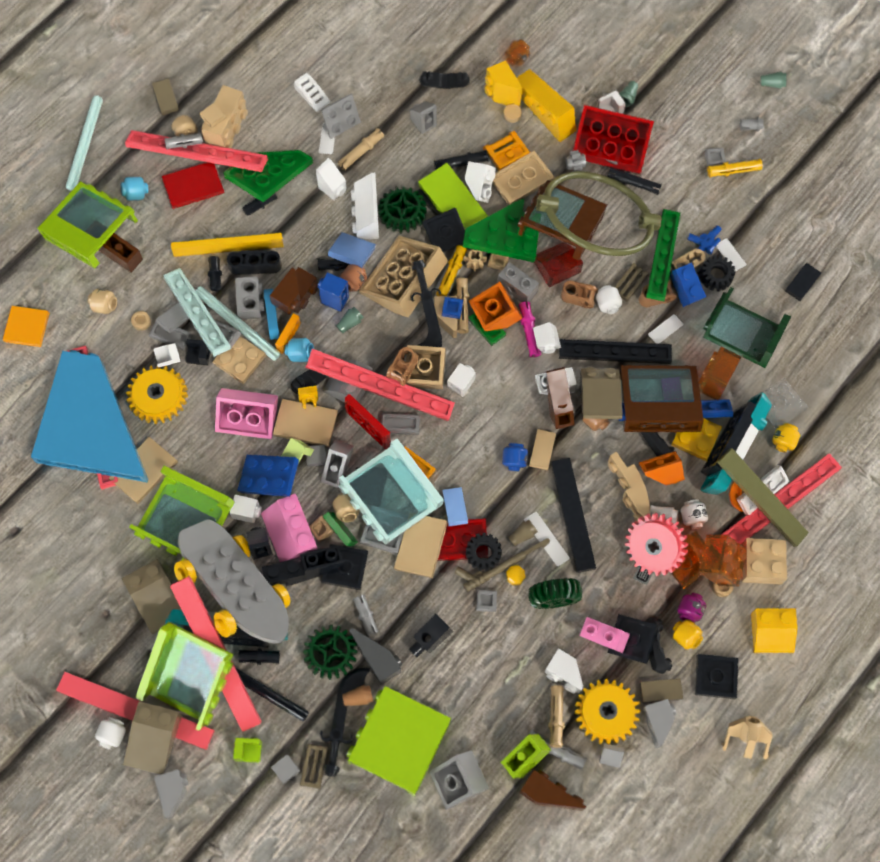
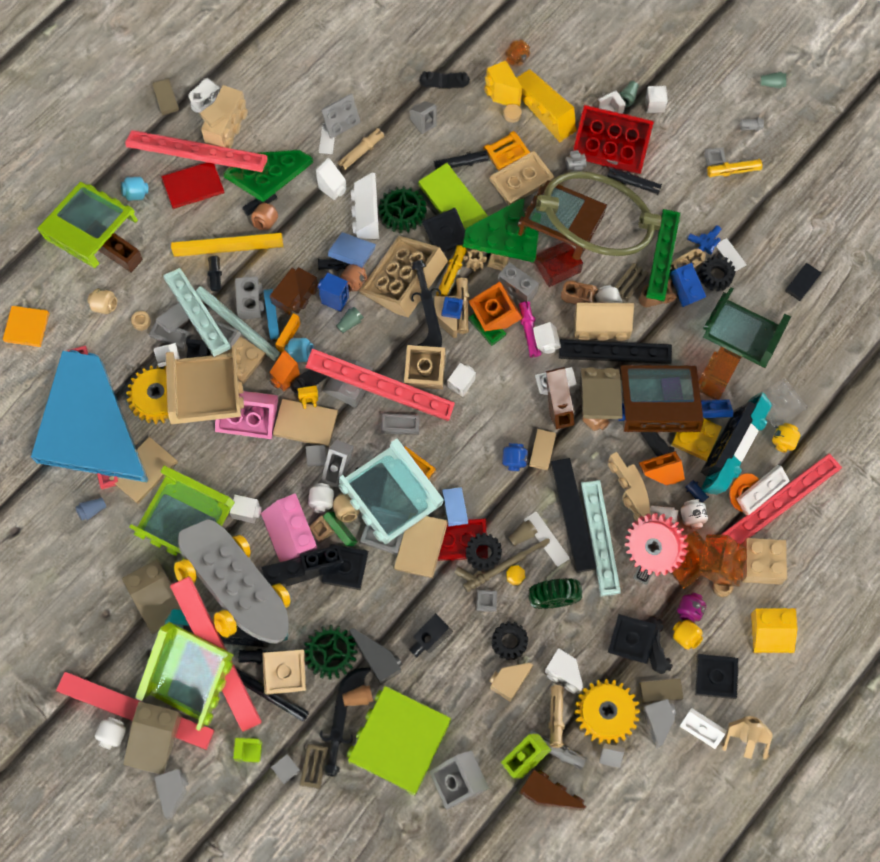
light aqua axle [66,95,103,191] -> none
light grey pin [164,132,203,150] -> none
tan head [172,115,198,137] -> none
black beam [226,250,282,275] -> none
blue plate [237,455,299,497] -> none
black slope [246,527,273,560] -> none
yellowish green panel [281,438,314,464] -> none
white slope [294,73,331,112] -> none
red tile [345,394,391,449] -> none
light grey pin [353,595,379,637] -> none
medium nougat piece [386,347,418,386] -> none
white slope [465,161,496,203] -> none
bright pink brick [580,617,630,653] -> none
white sticker [648,314,683,344] -> none
olive tile [717,448,809,547] -> none
none -> sand blue cone [75,497,107,521]
none -> tan panel [166,345,244,424]
none -> white piece [189,78,221,113]
none -> nougat head [251,203,278,230]
none -> tan plate [262,649,306,694]
none -> orange slope [269,350,300,391]
none -> white head [308,483,334,513]
none -> tan slope [489,663,533,702]
none -> black tyre [492,621,528,660]
none -> tan slope [573,303,634,341]
none -> light aqua tile [580,480,621,596]
none -> white brick [645,86,667,113]
none -> white plate [680,708,727,749]
none -> dark blue pin [685,480,709,503]

